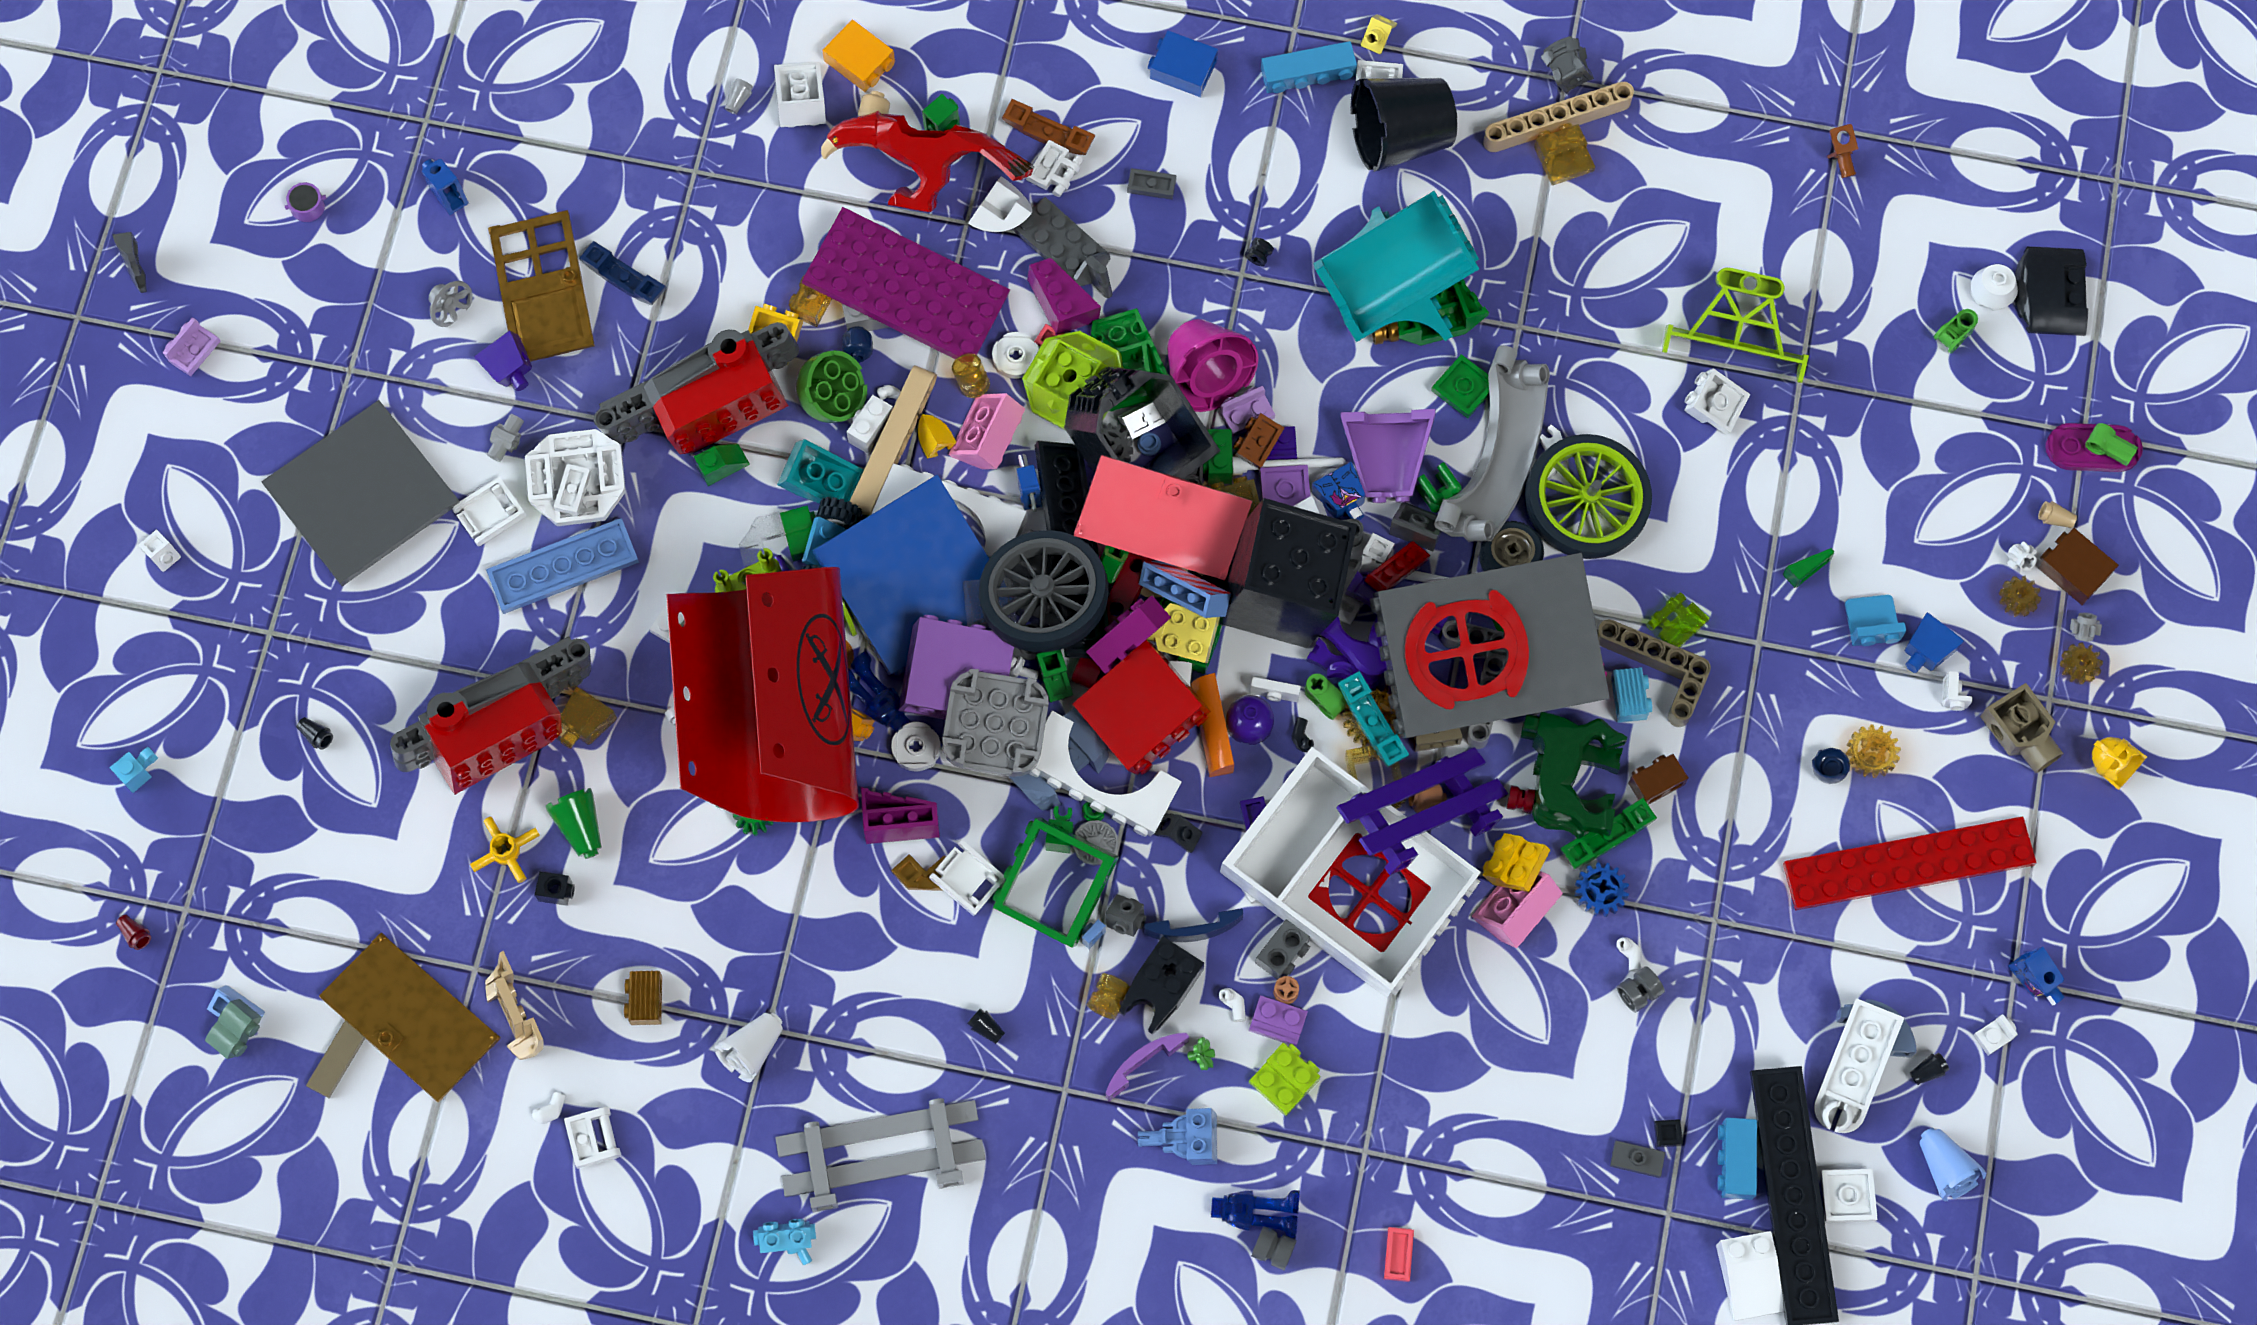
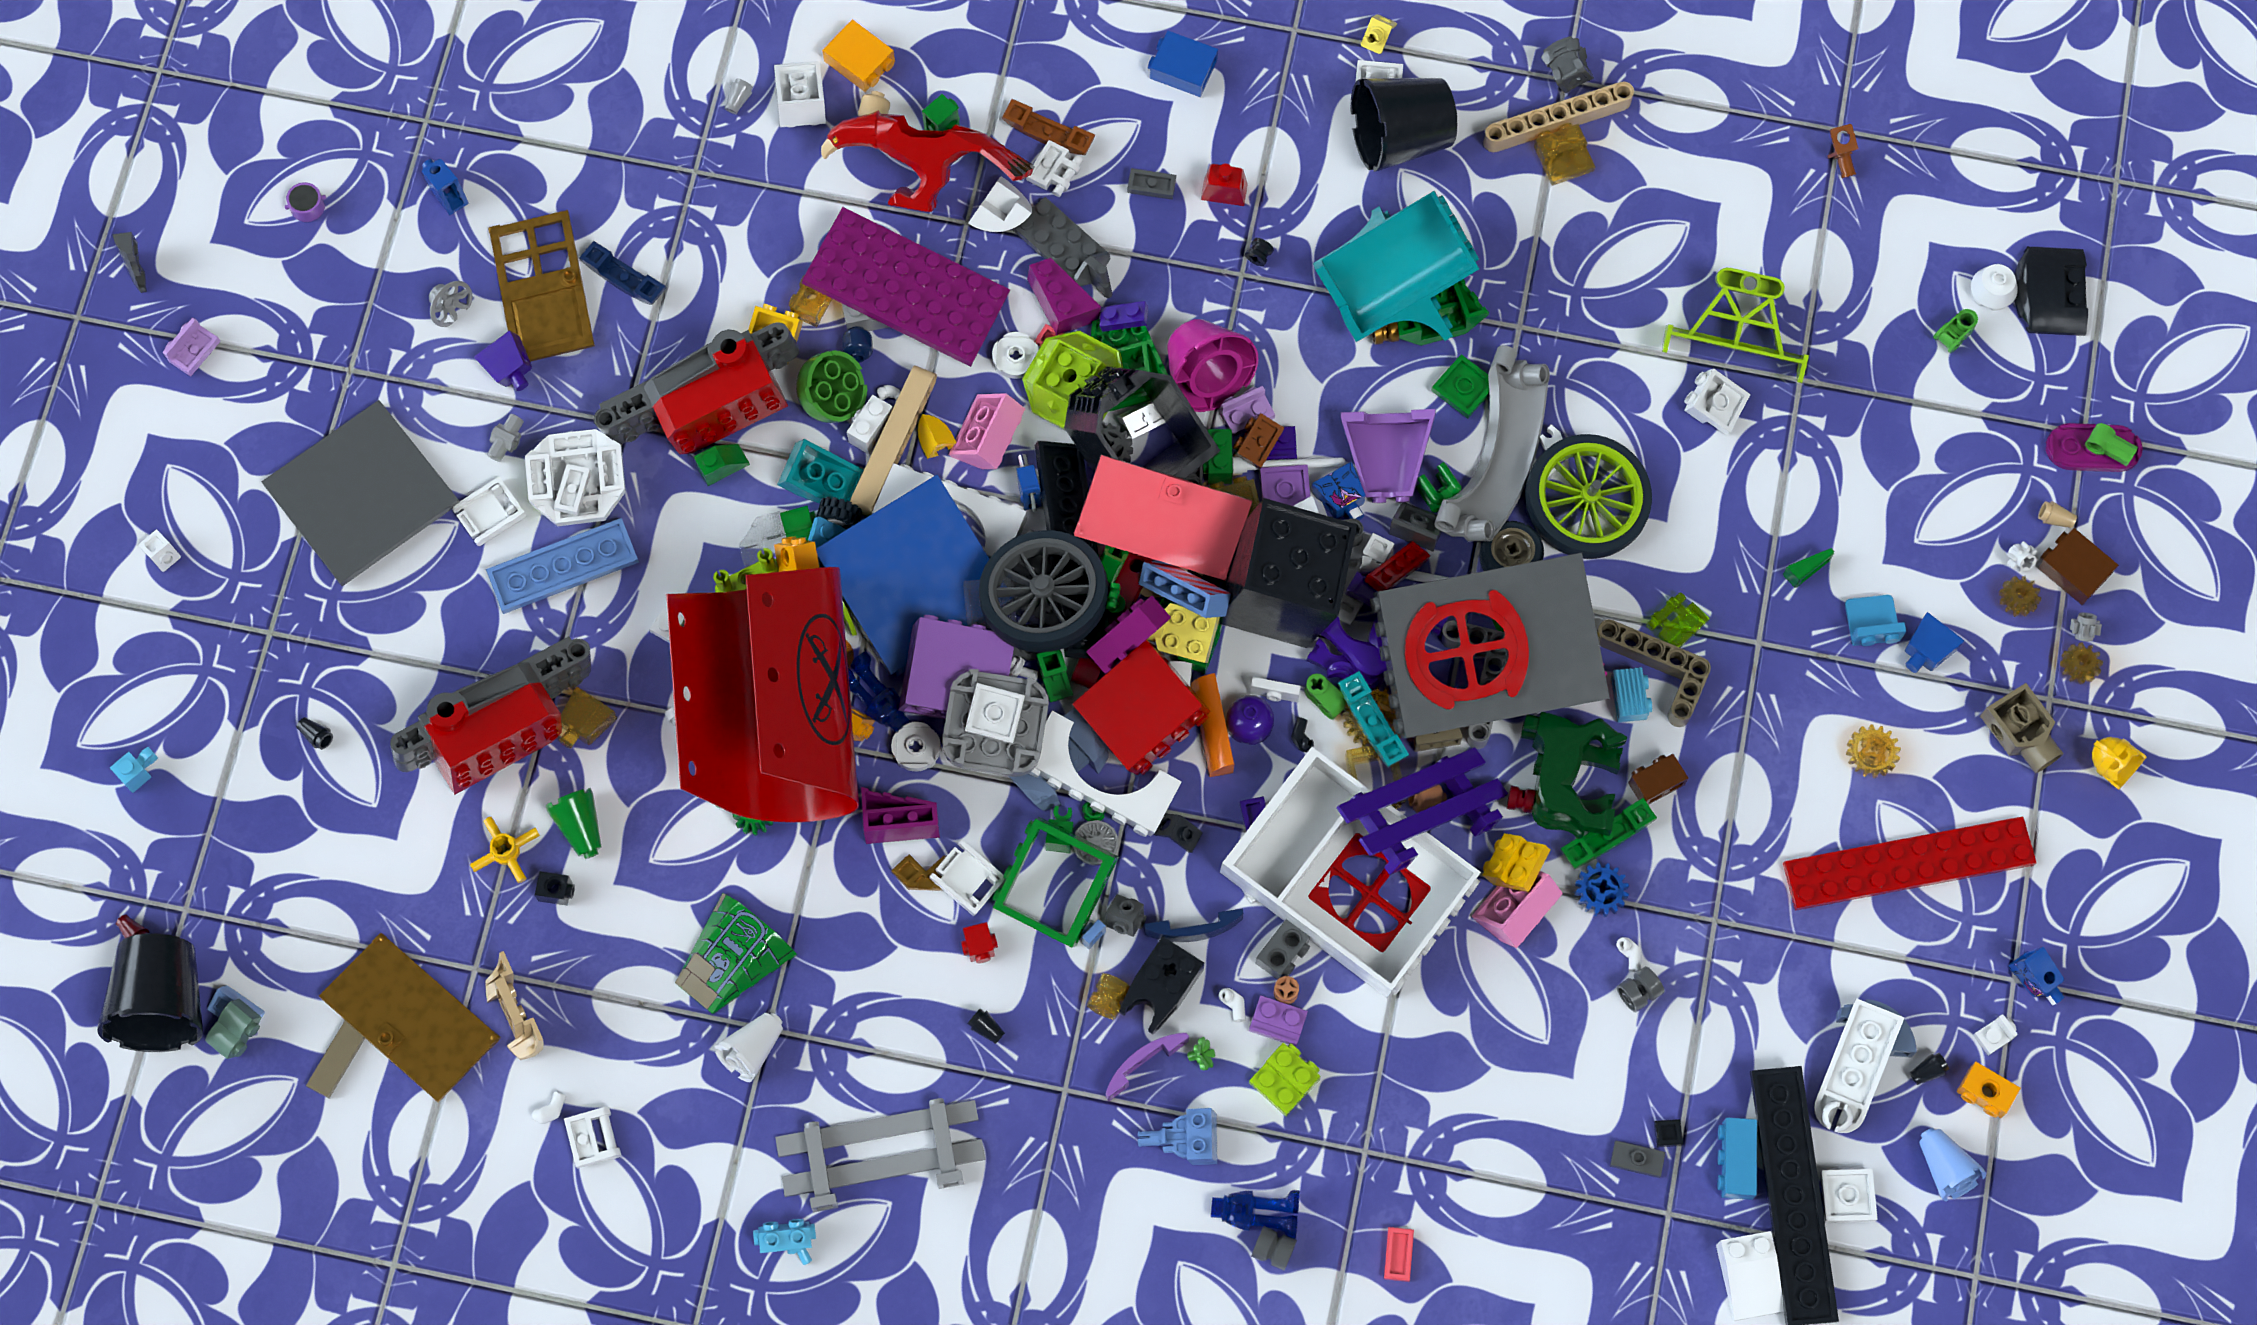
pearl gold brick [624,971,663,1025] -> none
clear yellow wheel [952,353,990,398] -> none
medium blue plate [1137,432,1161,456] -> none
dark azure brick [1261,41,1357,93] -> none
dark blue hair [1812,748,1850,784] -> none
white bracket [1942,671,1972,711] -> none
none -> black cone [97,933,203,1052]
none -> wedge [675,893,797,1015]
none -> light orange brick [774,536,819,572]
none -> red brick [961,922,998,964]
none -> white plate [964,683,1025,744]
none -> dark purple plate [1099,301,1148,332]
none -> green hinge [1106,583,1126,614]
none -> red torso [1201,163,1248,206]
none -> light orange brick [1956,1062,2021,1118]

